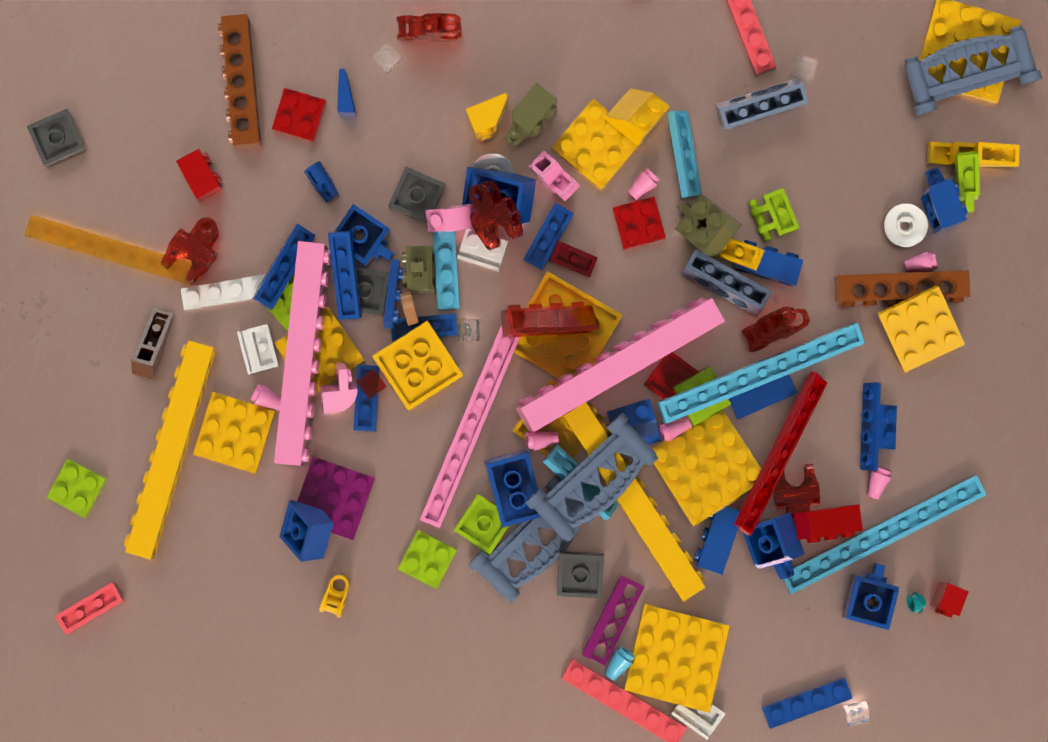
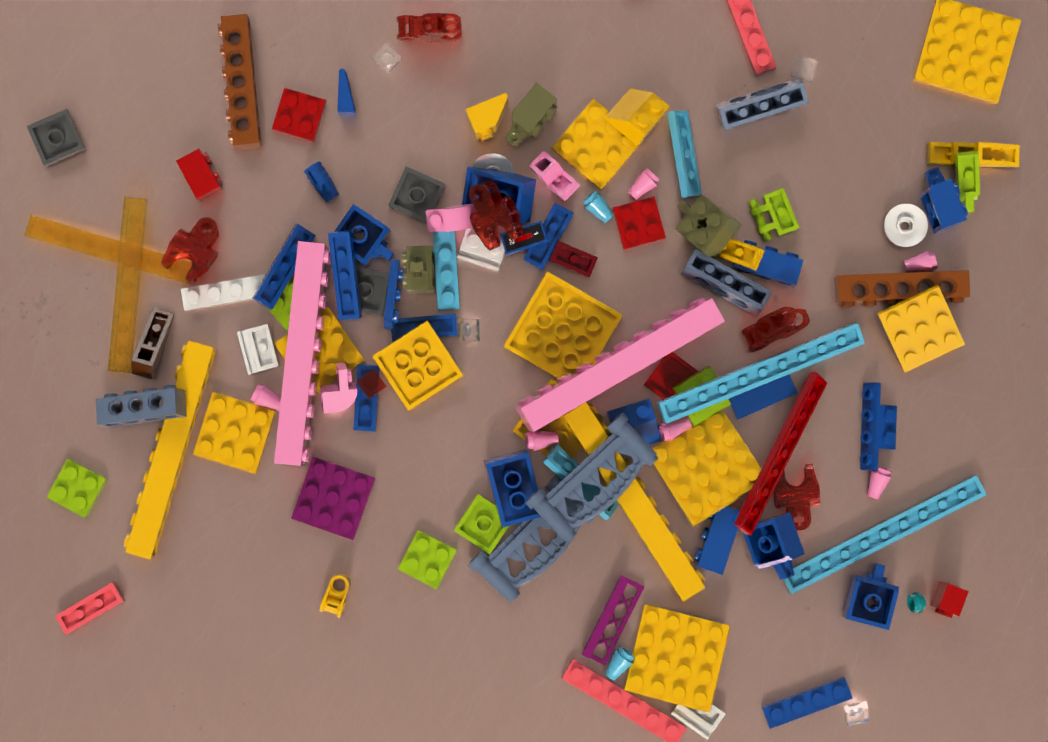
blue slope [280,500,334,562] -> none
medium nougat beam [400,290,419,326] -> none
bright pink plate [420,317,525,528] -> none
clear red slope [501,302,600,338] -> none
dark grey plate [557,551,604,599] -> none
red brick [794,504,863,543] -> none
sand blue piece [904,25,1042,116] -> none
none -> sand blue brick [96,385,187,427]
none -> clear yellow tile [108,197,147,373]
none -> tile [500,221,549,256]
none -> medium azure cone [583,191,614,223]

